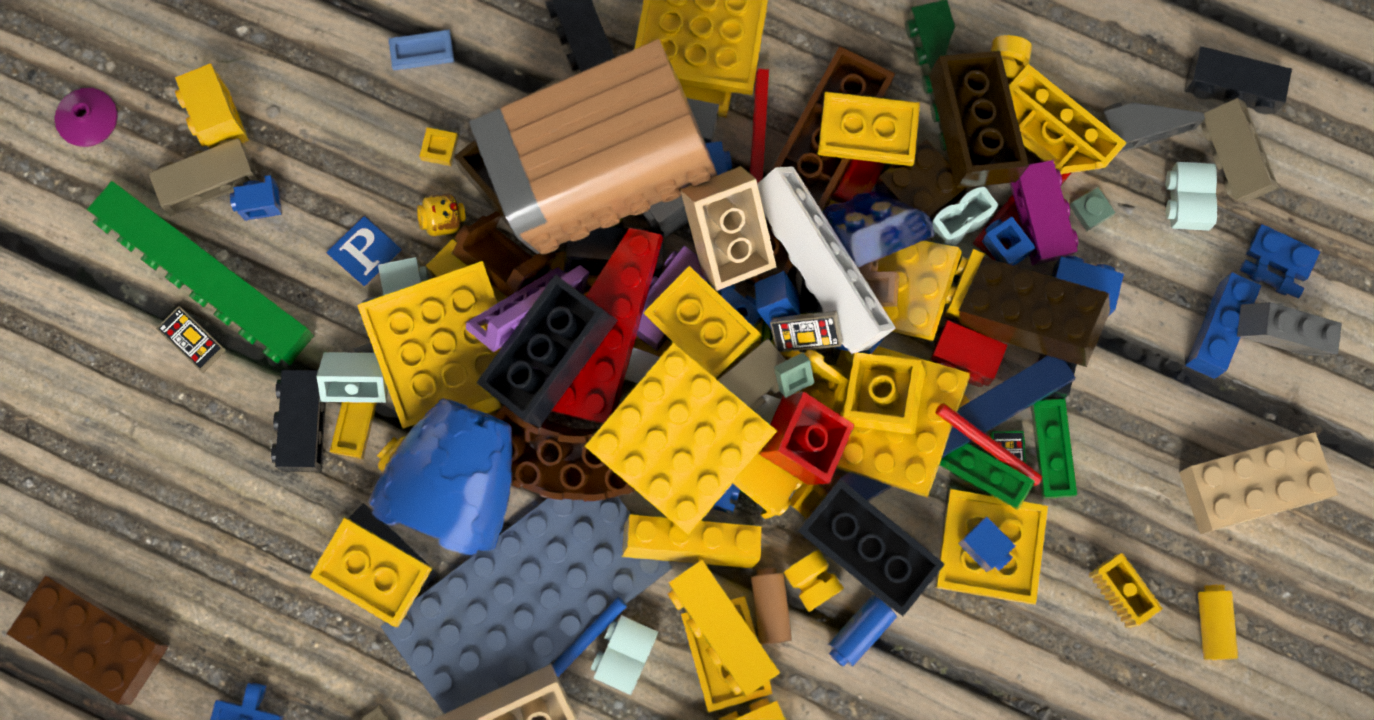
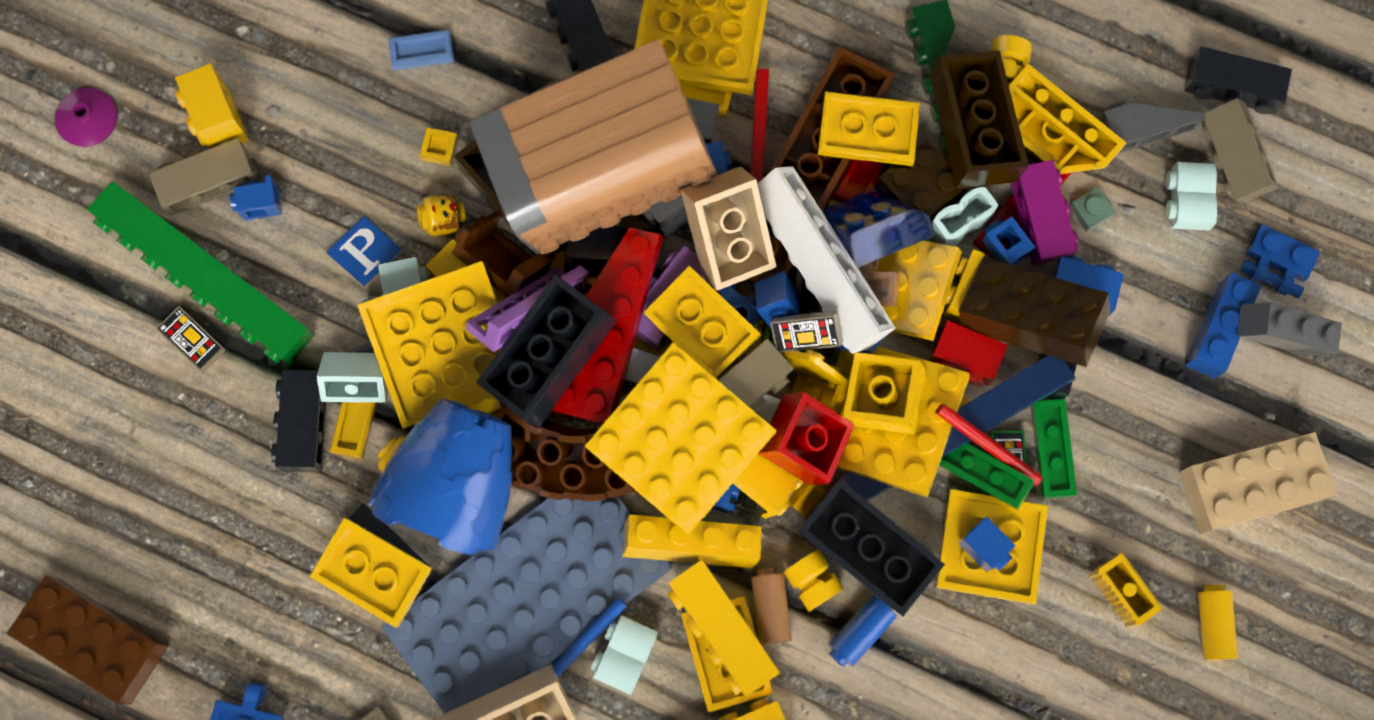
sand green plate [774,353,814,398] -> none

